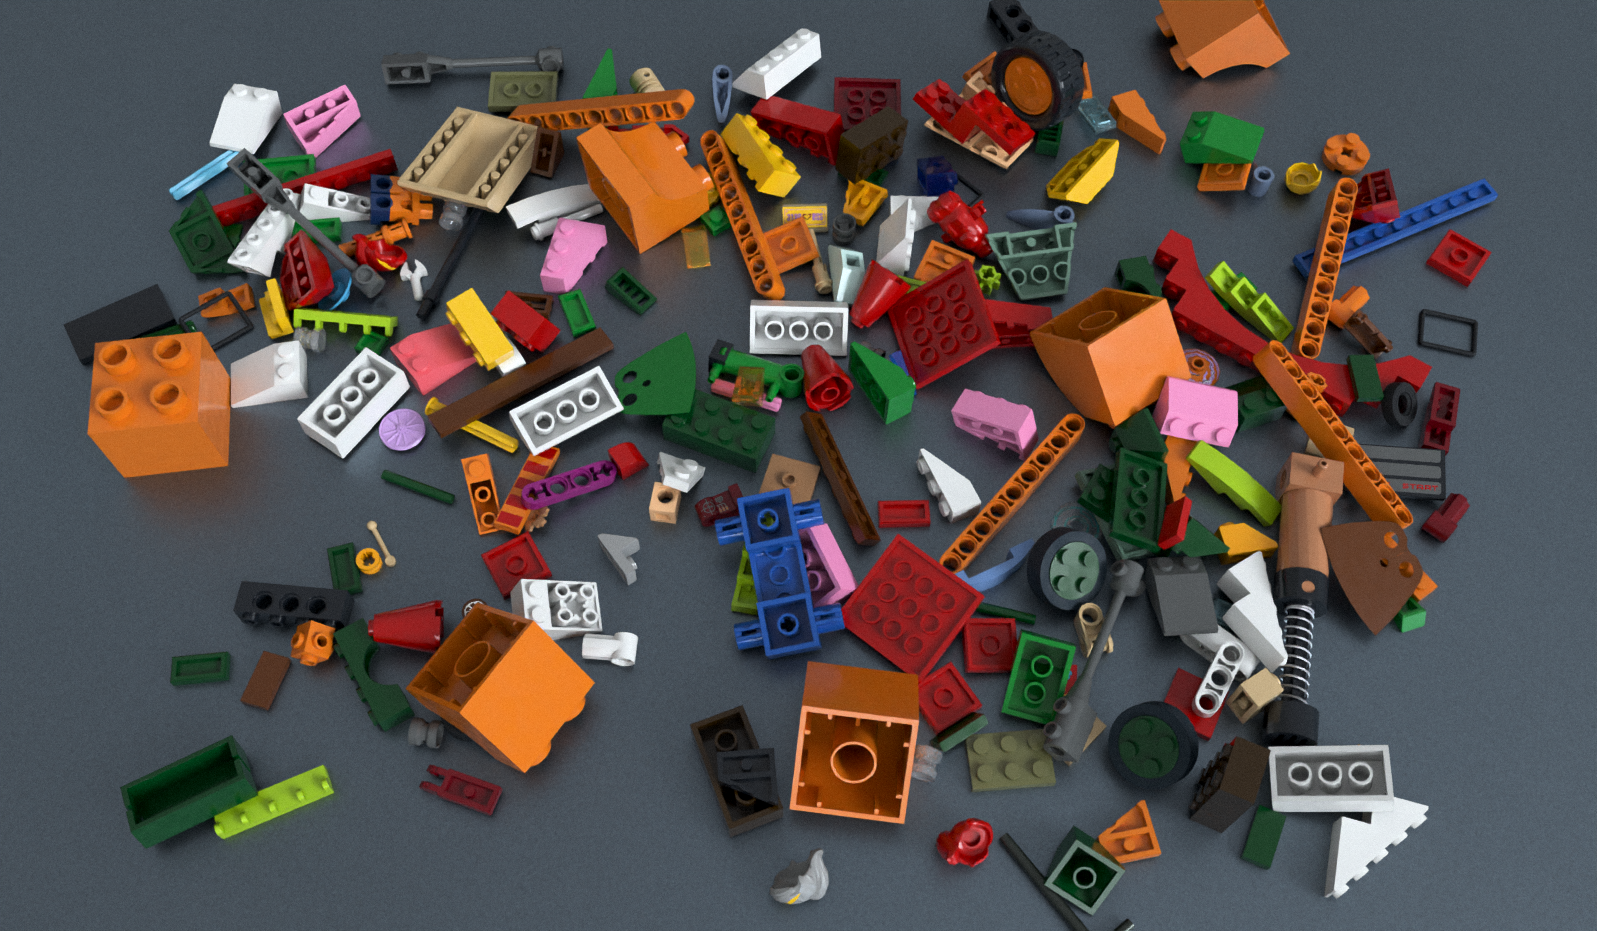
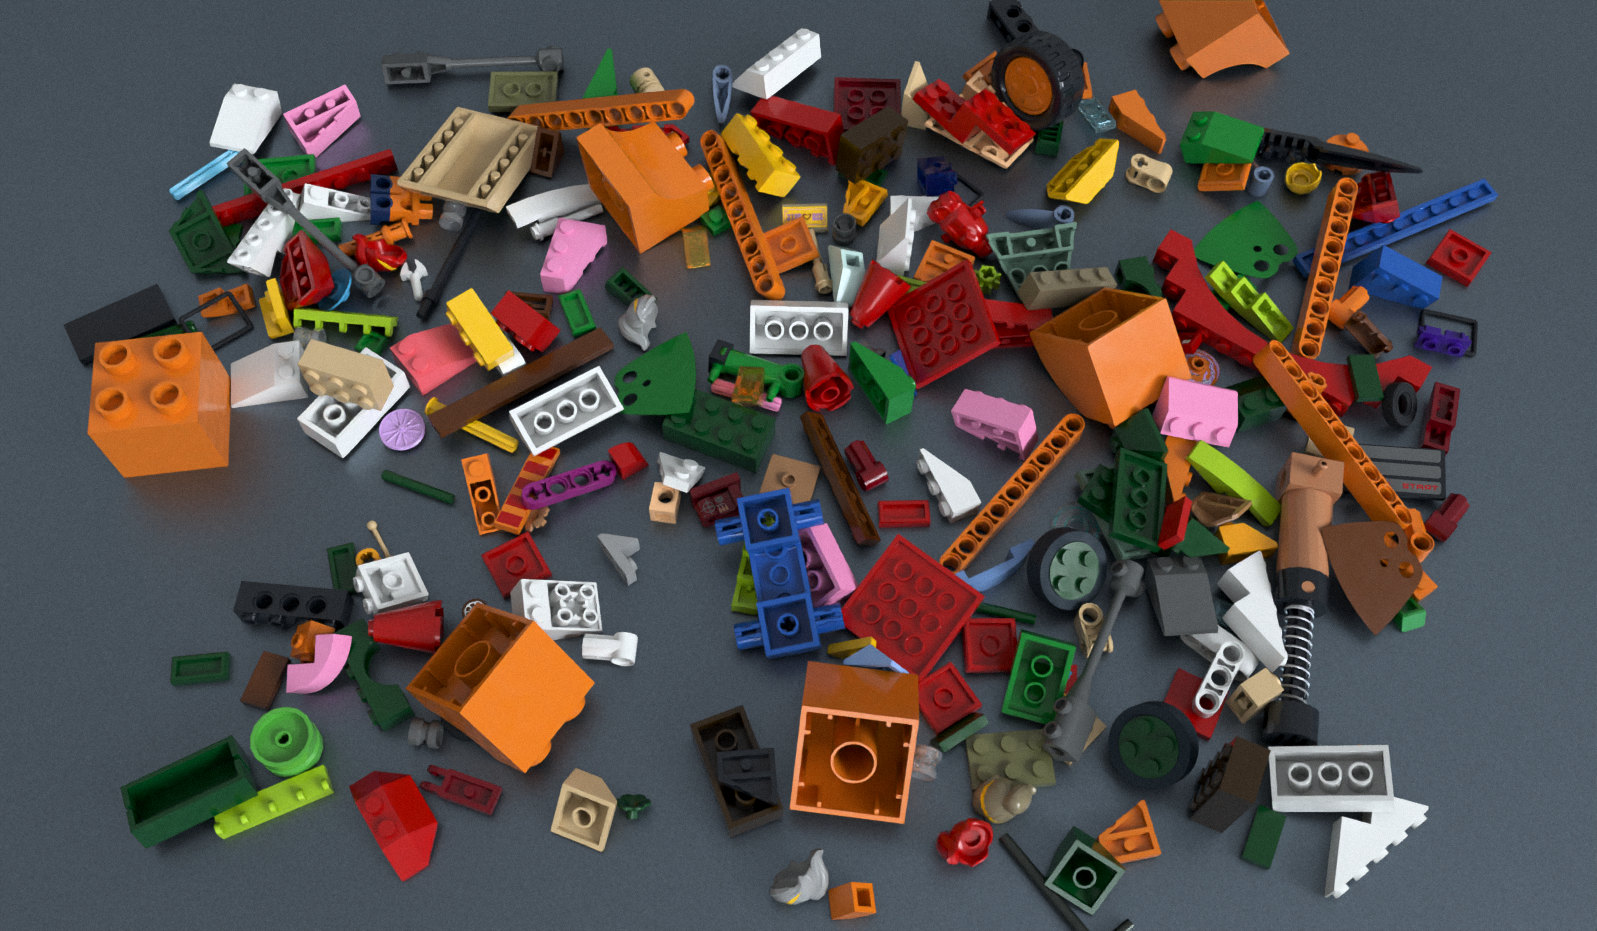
none -> bright green wheel [250,707,323,779]
none -> bright pink brick [286,634,352,694]
none -> tan brick [297,339,394,411]
none -> red wedge [349,771,438,882]
none -> white plate [353,552,429,617]
none -> tan slope [550,768,617,852]
none -> dark green plant [616,794,651,820]
none -> light grey hair [617,294,658,351]
none -> dark red tile [689,472,741,508]
none -> yellow plate [827,636,876,659]
none -> orange brick [828,882,876,920]
none -> light blue slope [843,644,909,674]
none -> dark red piece [844,440,889,492]
none -> tan slope [901,61,931,130]
none -> dark tan hair [972,775,1037,824]
none -> dark tan brick [1017,267,1117,310]
none -> tan piece [1125,154,1173,193]
none -> red tile [1178,332,1203,354]
none -> medium nougat slope [1190,491,1252,527]
none -> green piece [1194,200,1298,278]
none -> black piece [1257,128,1423,174]
none -> blue wedge [1348,245,1443,309]
none -> orange piece [1403,508,1434,563]
none -> dark purple hinge [1413,324,1472,357]

